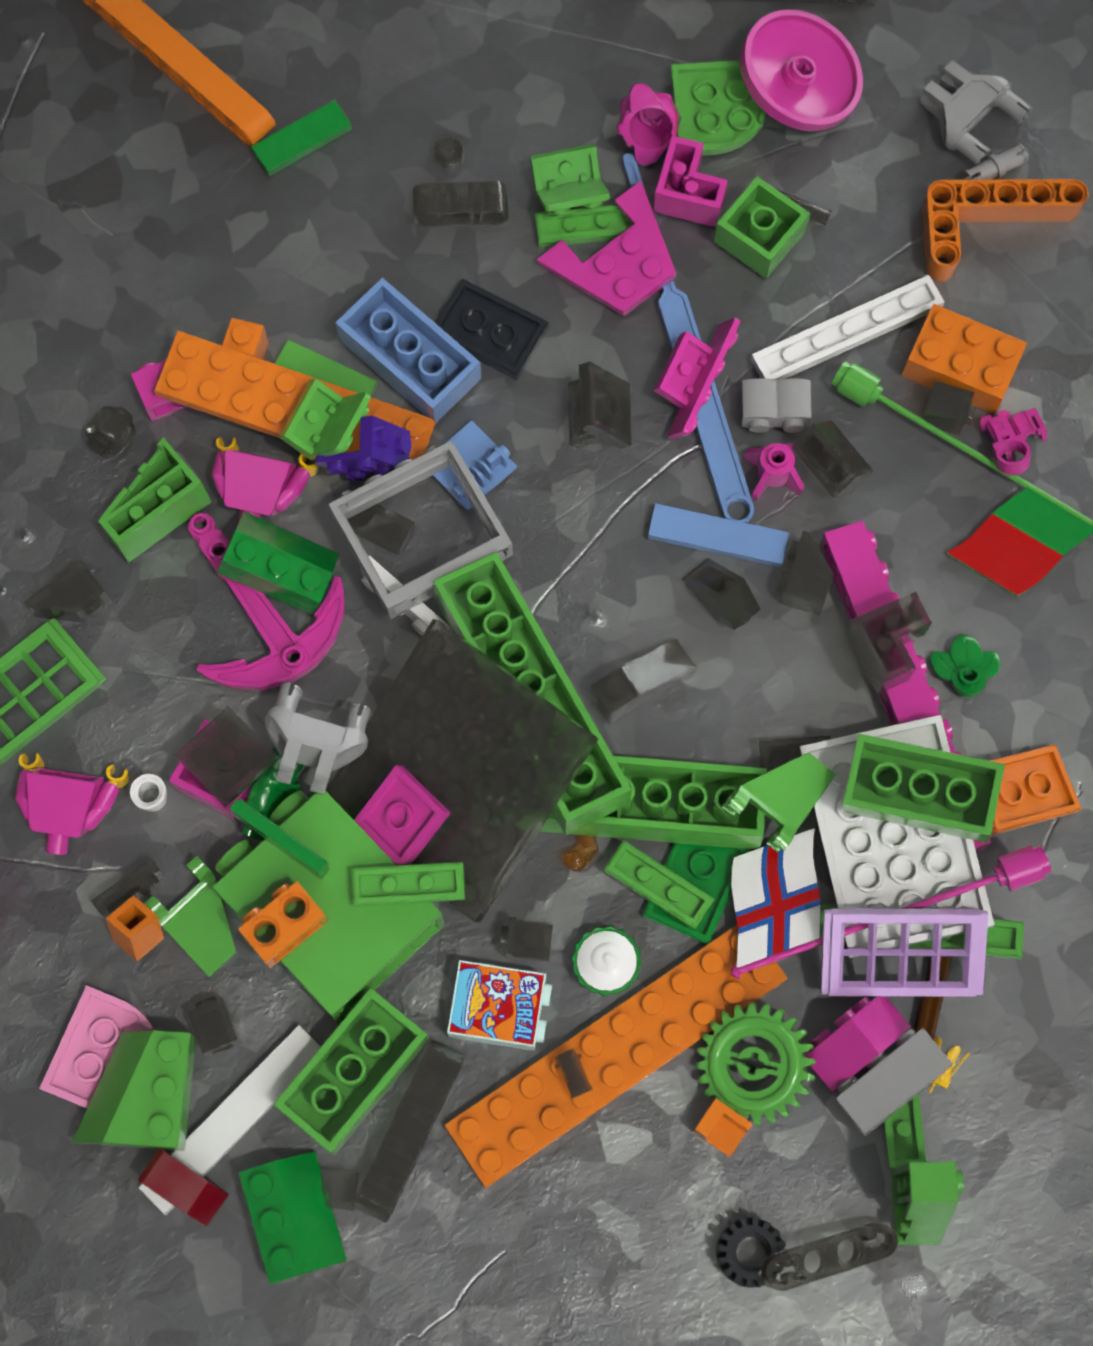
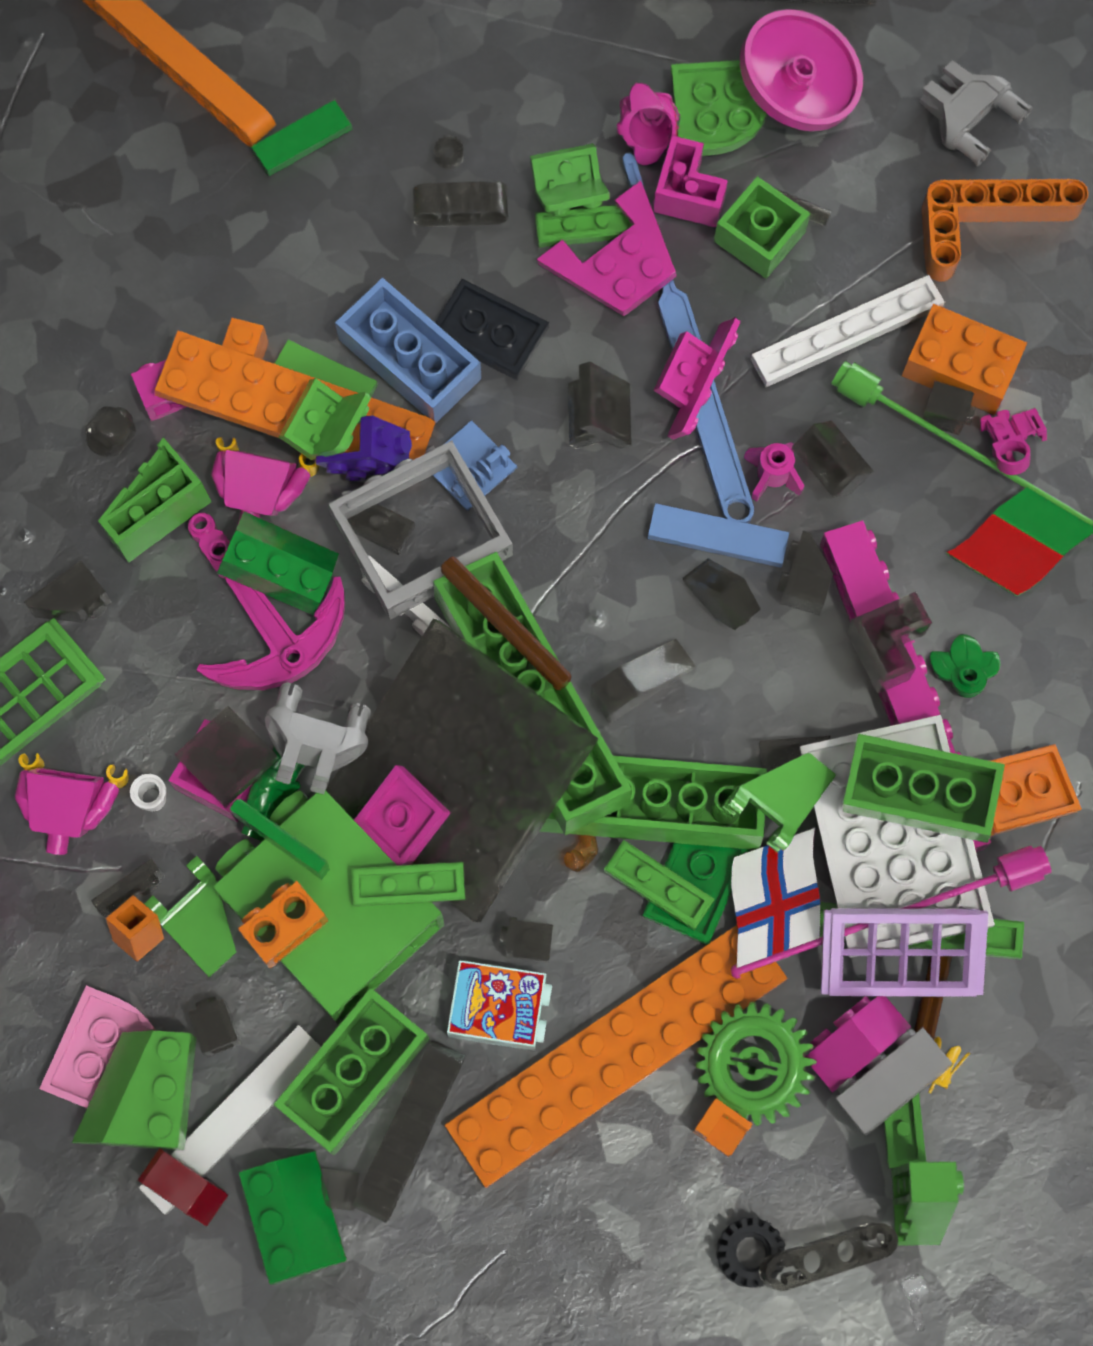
clear smoke pin [554,1048,593,1099] -> none
white piece [571,925,642,997] -> none
light grey brick [741,378,811,433] -> none
light grey pin [962,143,1029,180] -> none
none -> reddish brown axle [441,556,572,690]

